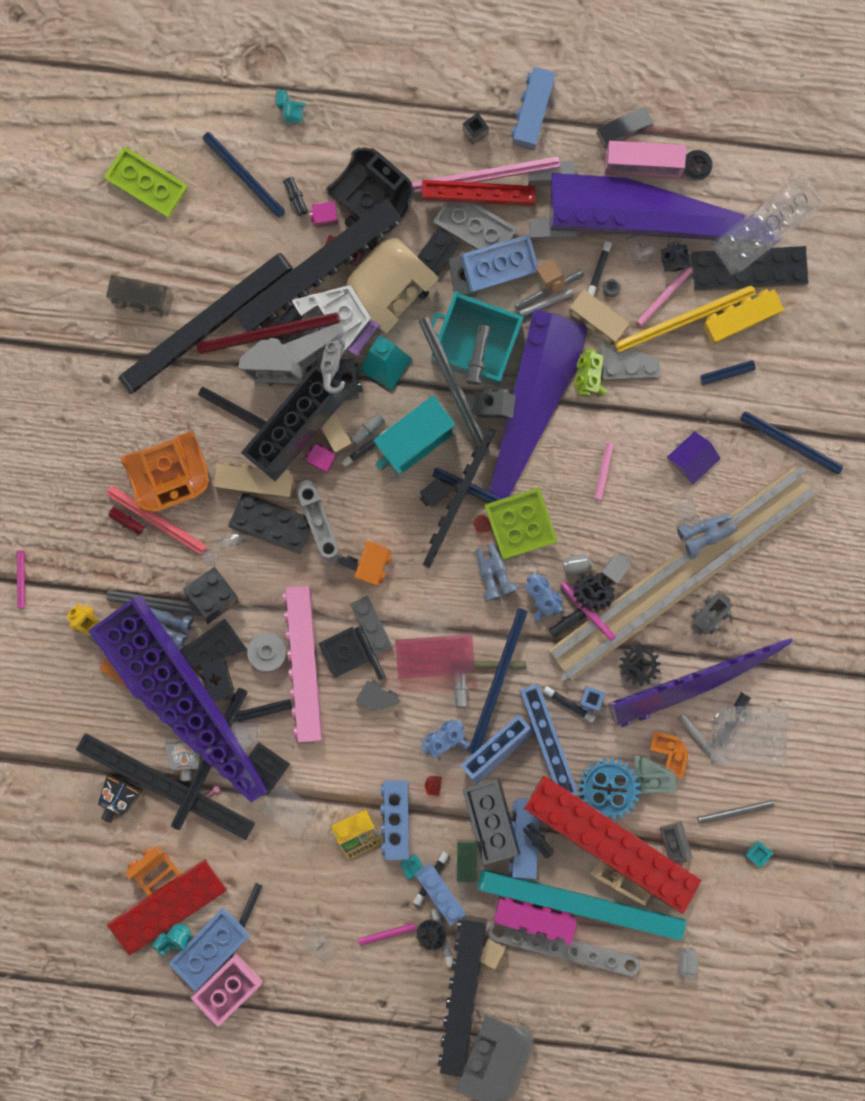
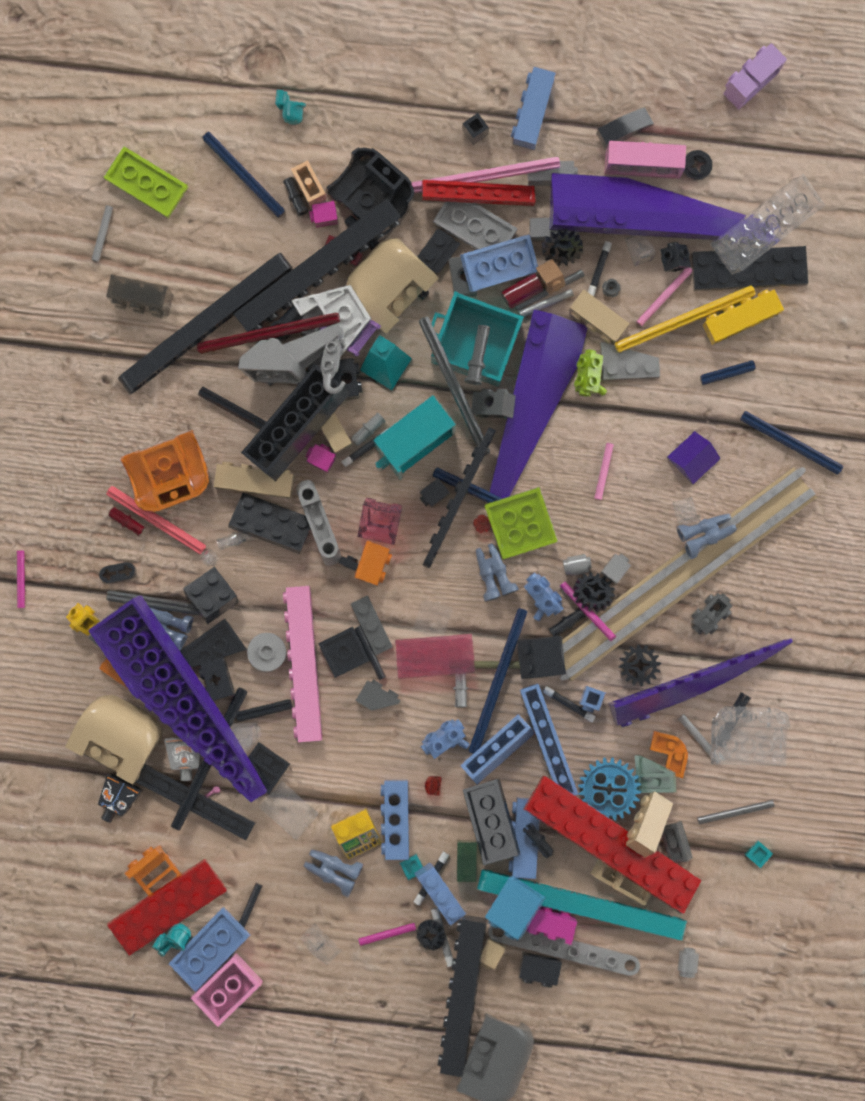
none -> tan piece [65,694,163,784]
none -> light grey bar [91,205,113,262]
none -> black beam [99,562,137,583]
none -> light nougat brick [291,160,327,208]
none -> sand blue piece [304,849,364,898]
none -> clear pink brick [357,497,402,545]
none -> dark azure brick [485,876,546,940]
none -> dark red brick [501,273,543,309]
none -> black slope [517,636,566,679]
none -> black brick [518,952,562,988]
none -> black gear [542,229,583,266]
none -> tan brick [626,791,673,857]
none -> lavender piece [724,43,787,110]

